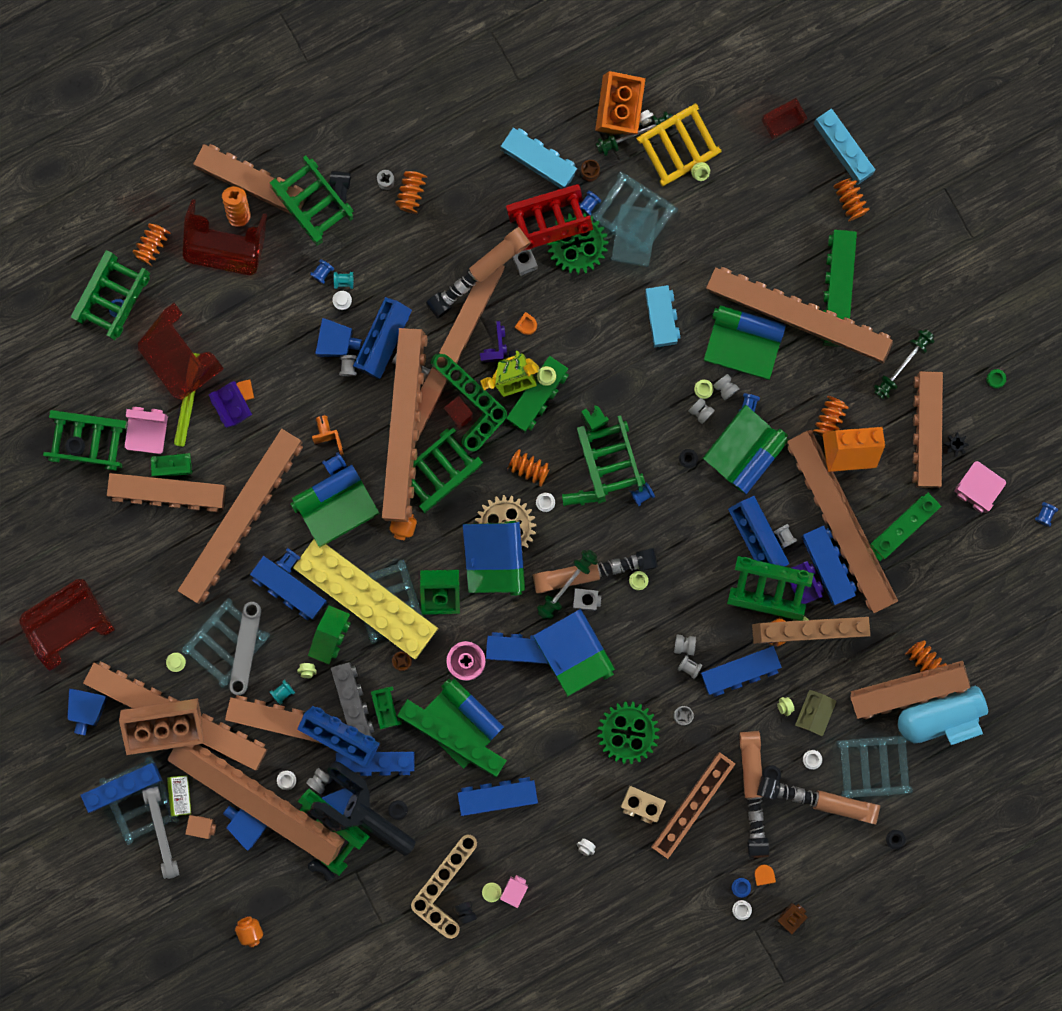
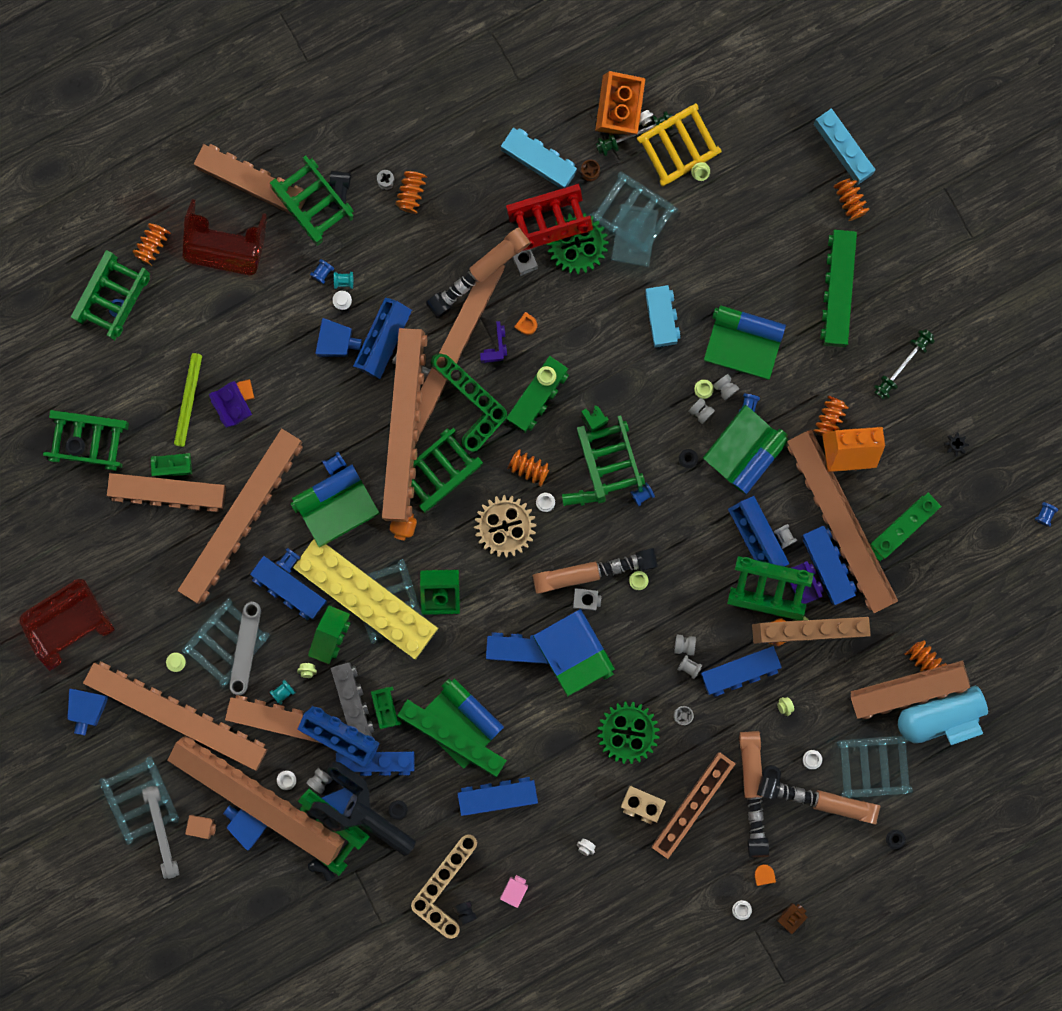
blue brick [81,763,163,813] -> none
nougat slope [119,698,204,755] -> none
bright pink bracket [125,407,168,454] -> none
clear red windscreen [138,303,224,399] -> none
tile [167,775,191,816] -> none
orange piece [222,187,251,227] -> none
orange head [235,916,263,947] -> none
orange bracket [312,416,344,456] -> none
light grey bush [339,355,357,377] -> none
reddish brown wheel [392,652,412,671] -> none
clear red panel [444,396,473,430] -> none
bright pink brick [447,641,486,681] -> none
blue door [463,521,525,596] -> none
lime torso [480,350,539,397] -> none
yellowish green plate [482,882,501,902] -> none
dark green axle [537,550,598,620] -> none
blue bush [579,191,601,216] -> none
nougat brick [706,267,893,364] -> none
blue plate [732,878,751,898] -> none
clear red panel [761,98,807,139] -> none
olive panel [795,690,836,736] -> none
nougat brick [913,372,943,488] -> none
bright pink bracket [954,461,1006,513] -> none
green tile [986,369,1006,389] -> none

